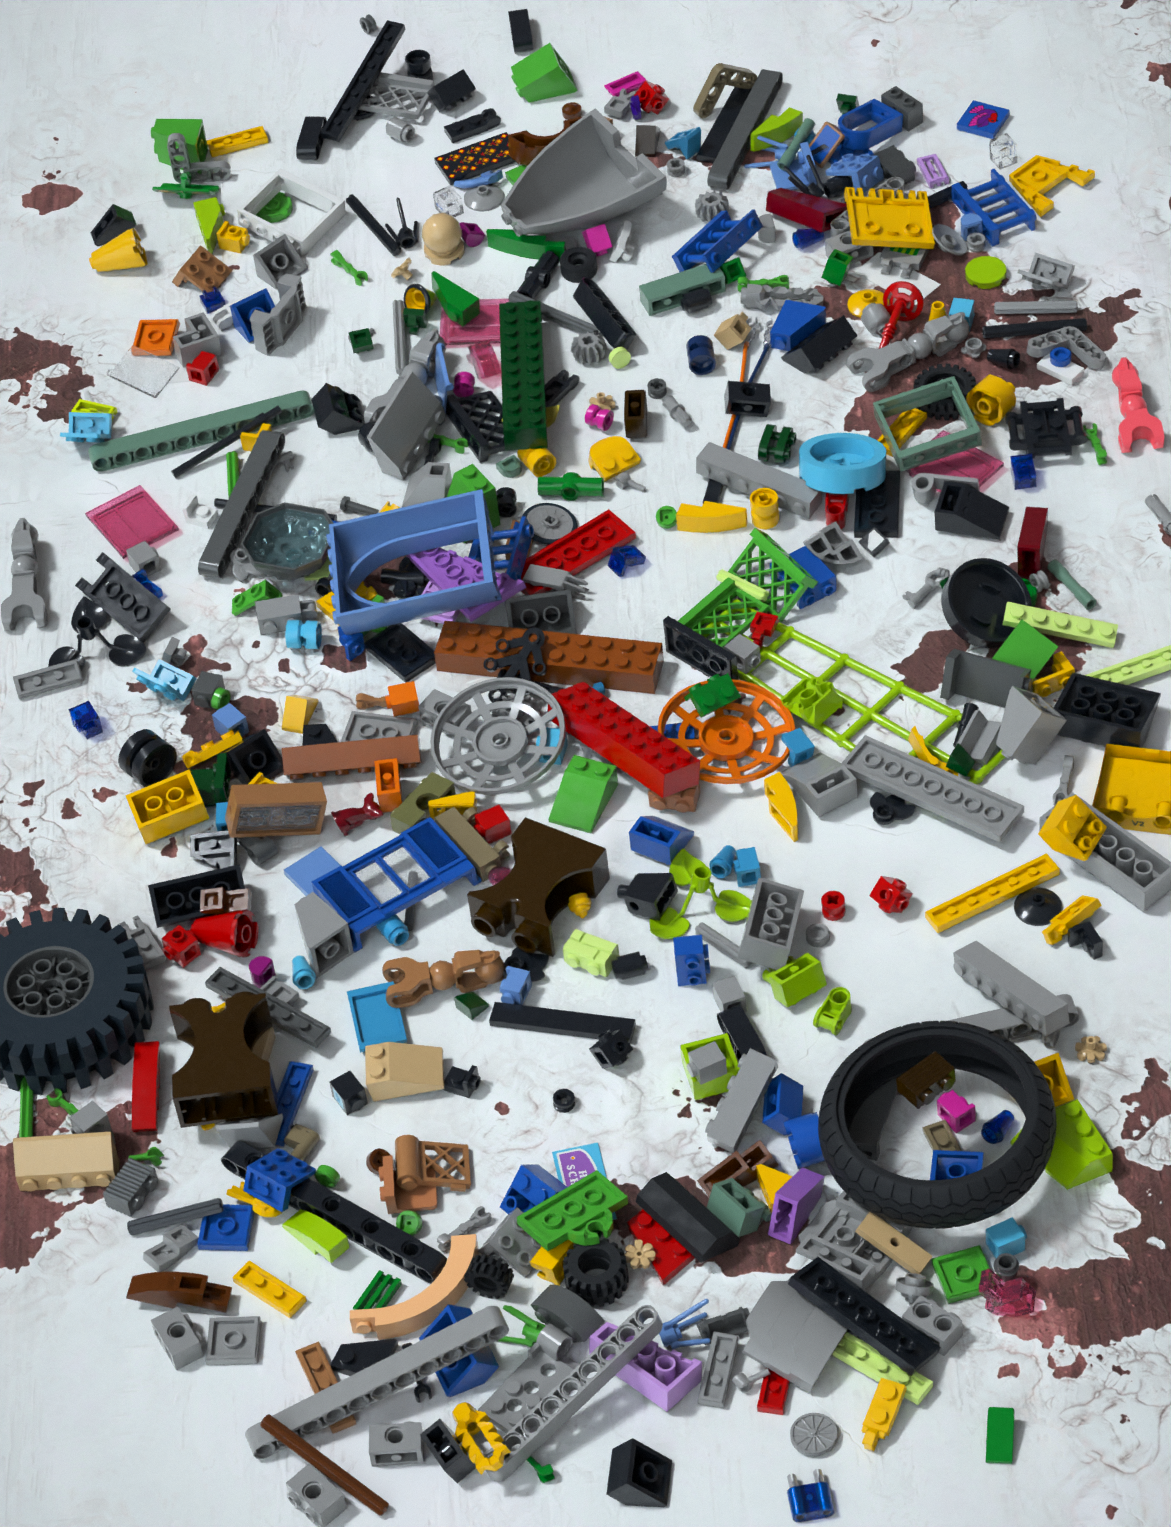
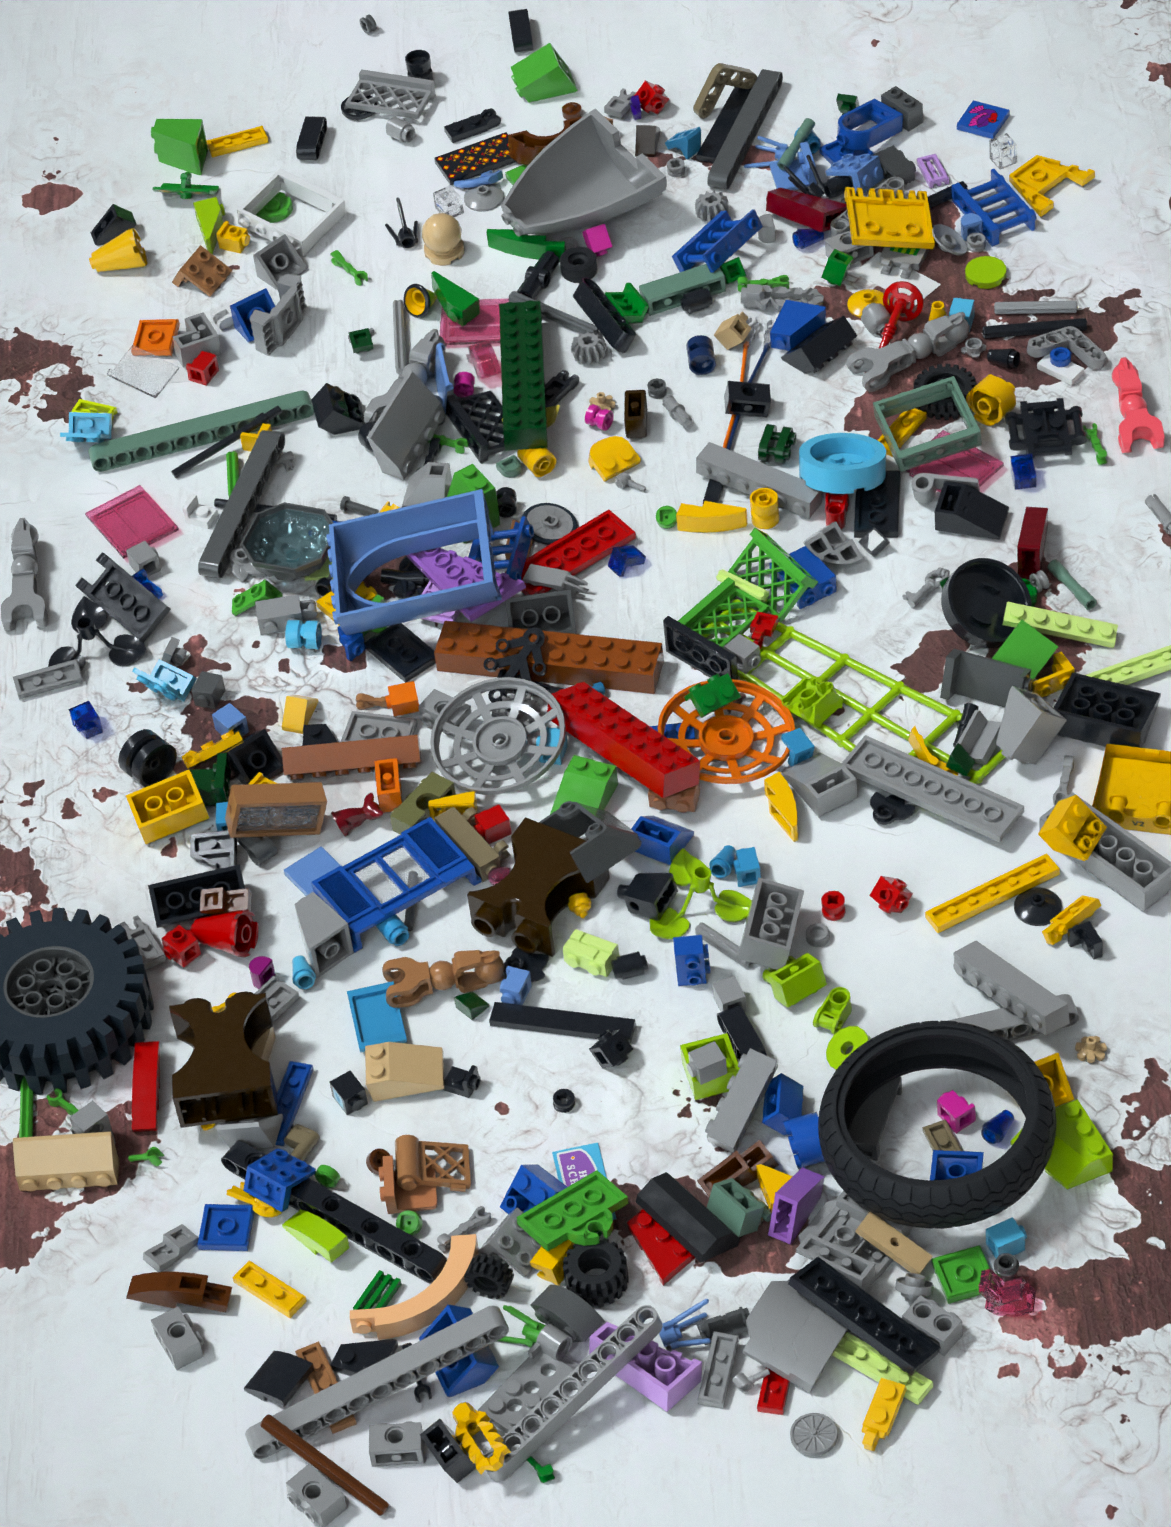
dark grey brick [103,1158,158,1217] -> none
black axle [127,1198,224,1235] -> none
light grey beam [167,133,231,183] -> none
clear blue tile [199,287,226,314] -> none
dark grey tile [205,967,331,1048] -> none
light grey tile [205,1316,261,1365] -> none
bright green tile [211,687,231,710] -> none
black plate [320,20,406,142] -> none
black axle [346,194,401,256] -> none
tan plant [391,258,413,280] -> none
dark green tile [403,308,428,335] -> none
black brick [427,69,476,112] -> none
magenta brick [459,222,485,247] -> none
green piece [537,472,604,501] -> none
dark pink tile [604,71,647,97] -> none
black slope [606,1438,672,1508] -> none
white plate [609,220,634,263] -> none
yellowish green tile [609,347,631,369] -> none
tan plant [624,1240,656,1269] -> none
lime slope [751,107,803,152] -> none
clear blue piece [787,1469,835,1522] -> none
slope [809,122,845,168] -> none
dark brown brick [896,1051,956,1109] -> none
green slope [986,1407,1015,1464] -> none
light grey bracket [1018,253,1075,291] -> none
light grey bush [1041,1029,1060,1046] -> none
none -> black slope [244,1351,314,1407]
none -> dark grey windscreen [539,801,642,883]
none -> green bracket [605,283,648,323]
none -> lime tile [826,1026,871,1070]

